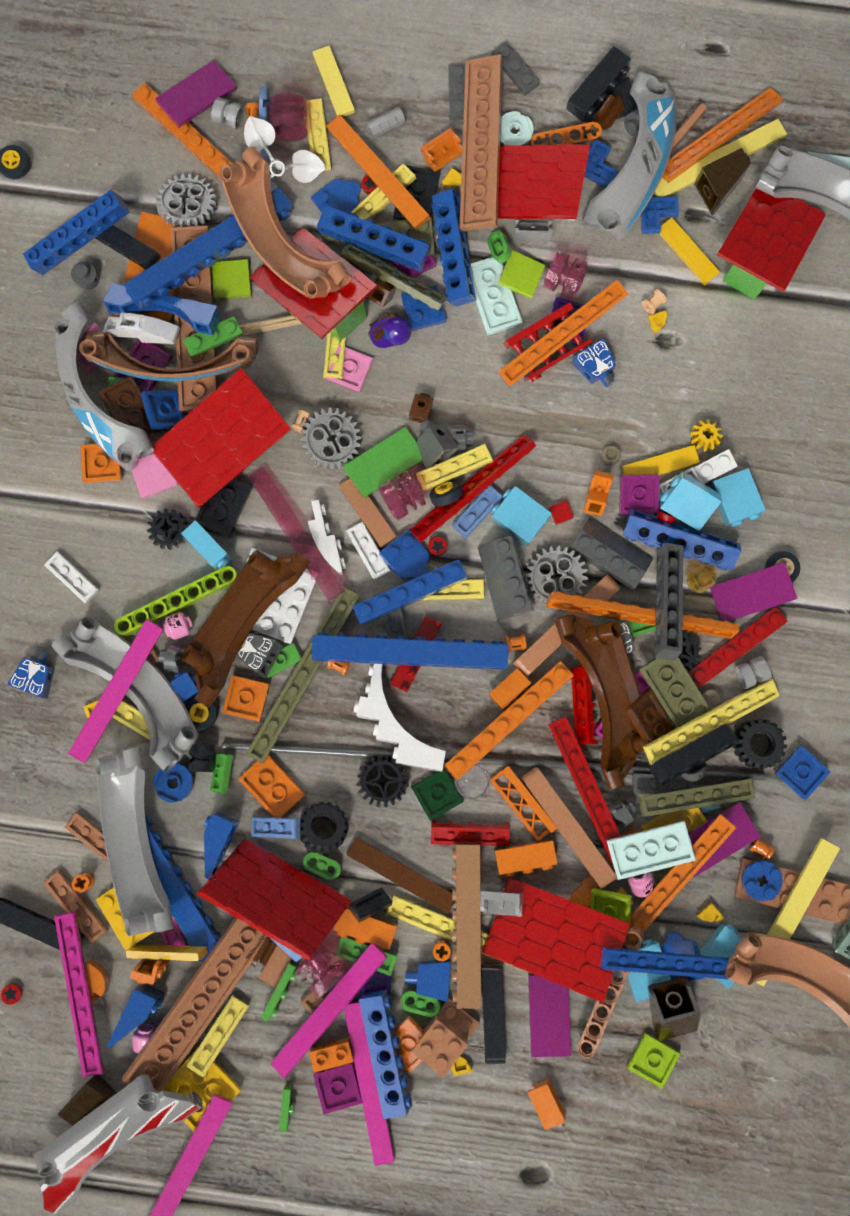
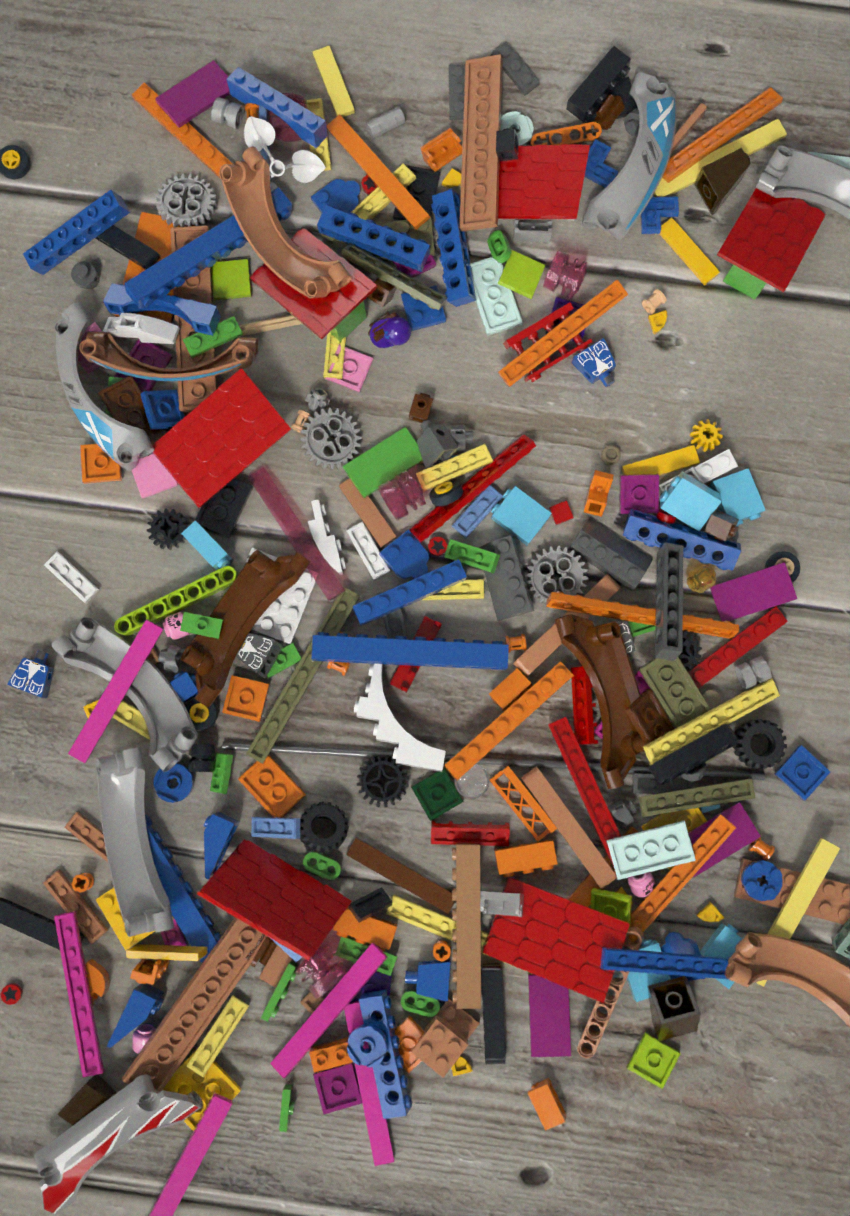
none -> bright green plate [180,612,223,639]
none -> arch [227,67,328,148]
none -> light grey gear [305,388,330,412]
none -> plate [347,1023,389,1068]
none -> bright green plate [444,539,500,573]
none -> black brick [496,128,519,161]
none -> brick [705,510,739,541]

